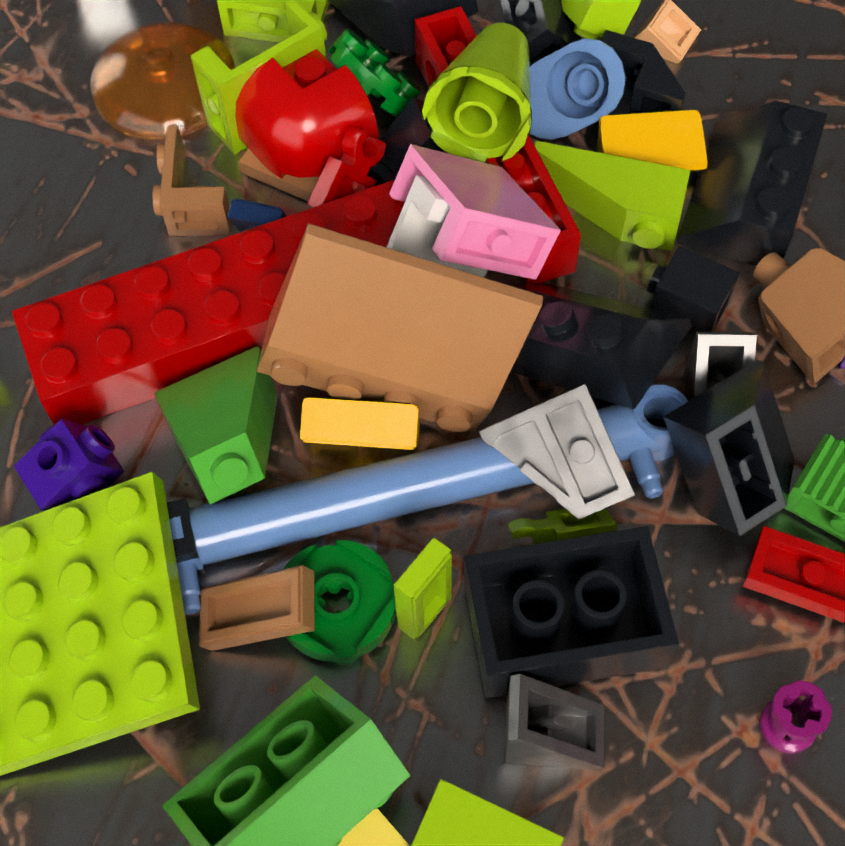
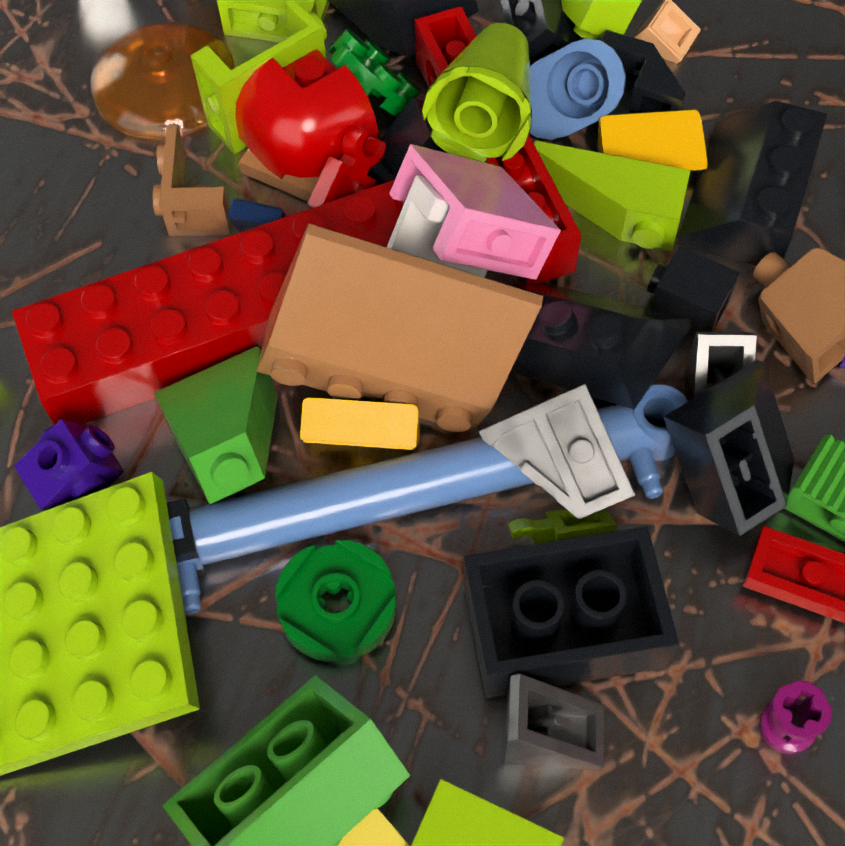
medium nougat tile [199,565,315,651] -> none
lime tile [394,537,452,640] -> none

